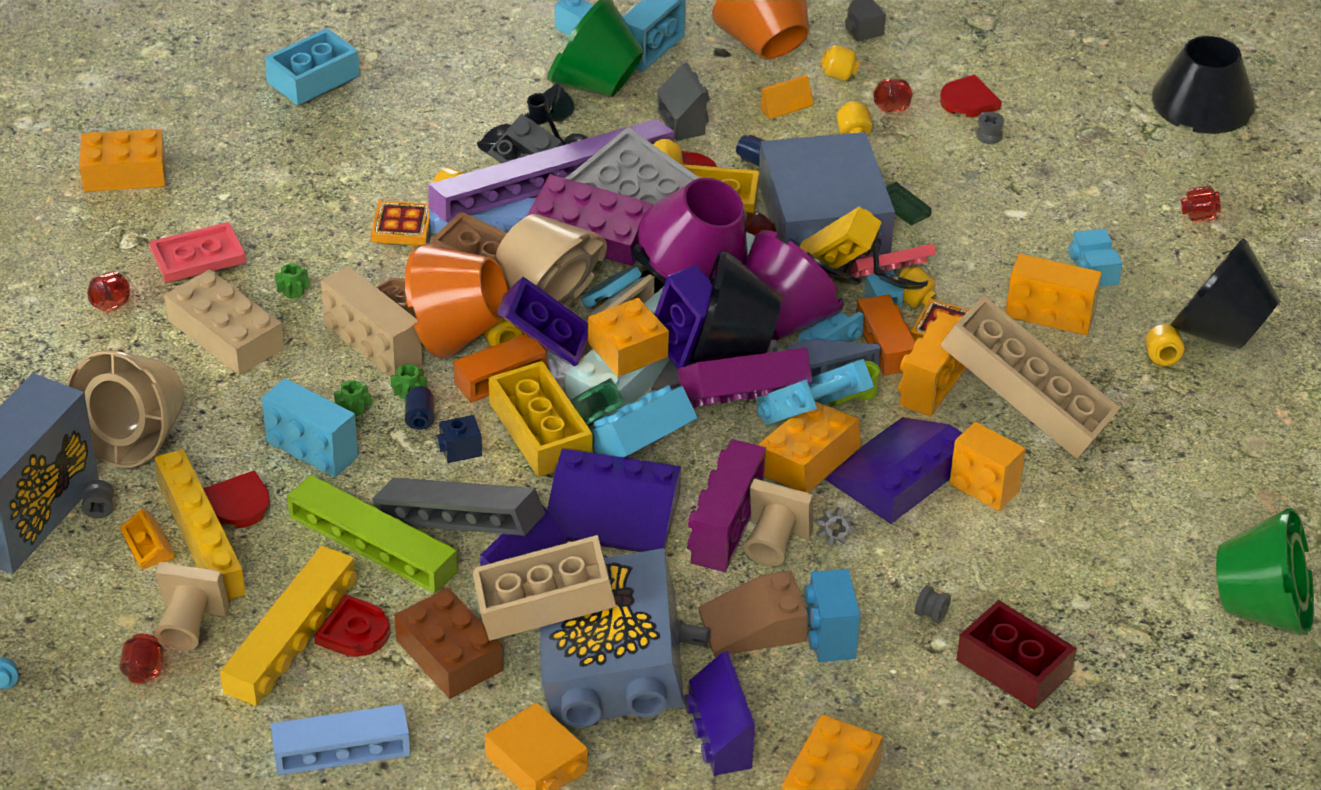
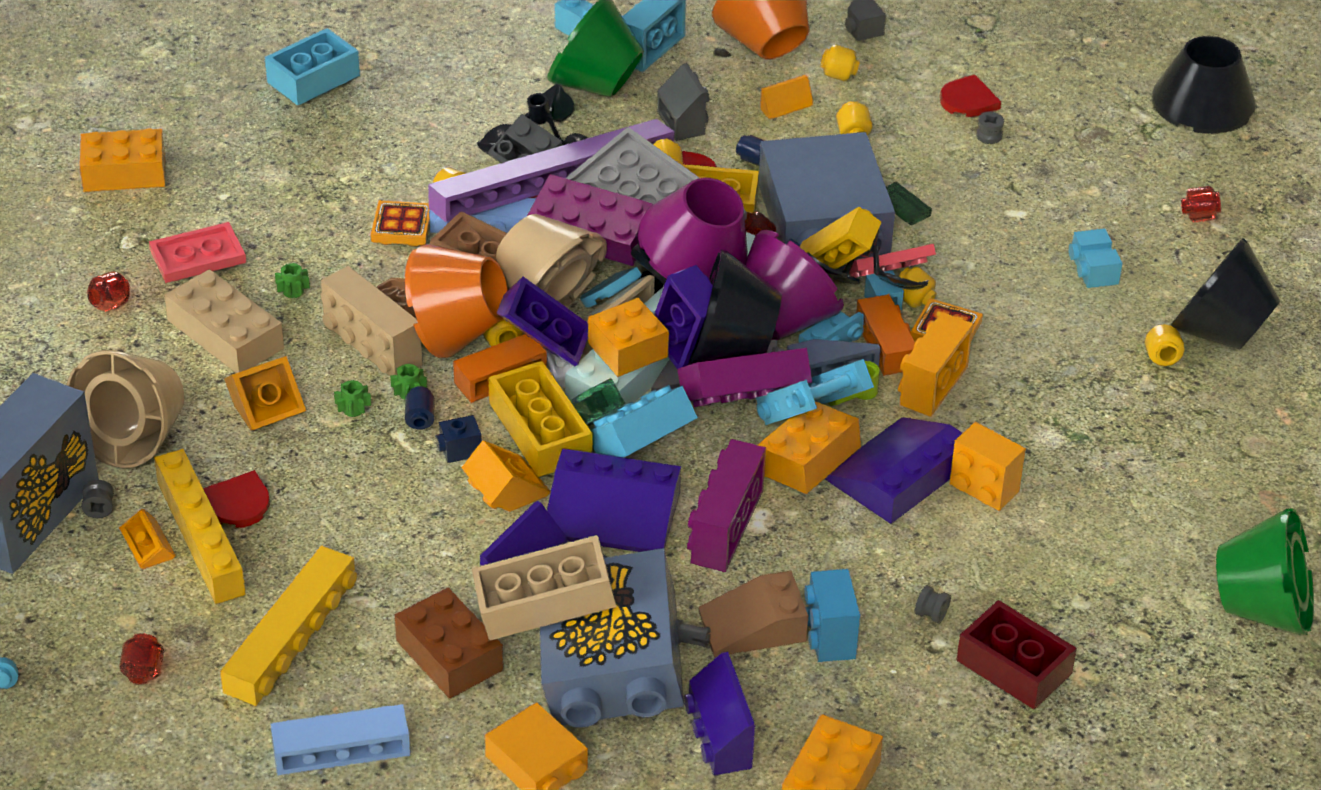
tan plant [155,562,230,650] -> none
medium azure brick [262,378,358,477] -> none
lime brick [287,474,458,594] -> none
red tile [314,594,390,657] -> none
dark grey brick [372,478,545,536] -> none
tan plant [743,479,813,566] -> none
light grey gear [814,507,854,545] -> none
clear red head [873,78,913,113] -> none
tan brick [940,295,1120,459] -> none
light orange brick [1006,253,1102,336] -> none
none -> light orange slope [224,356,306,431]
none -> light orange slope [461,440,551,512]

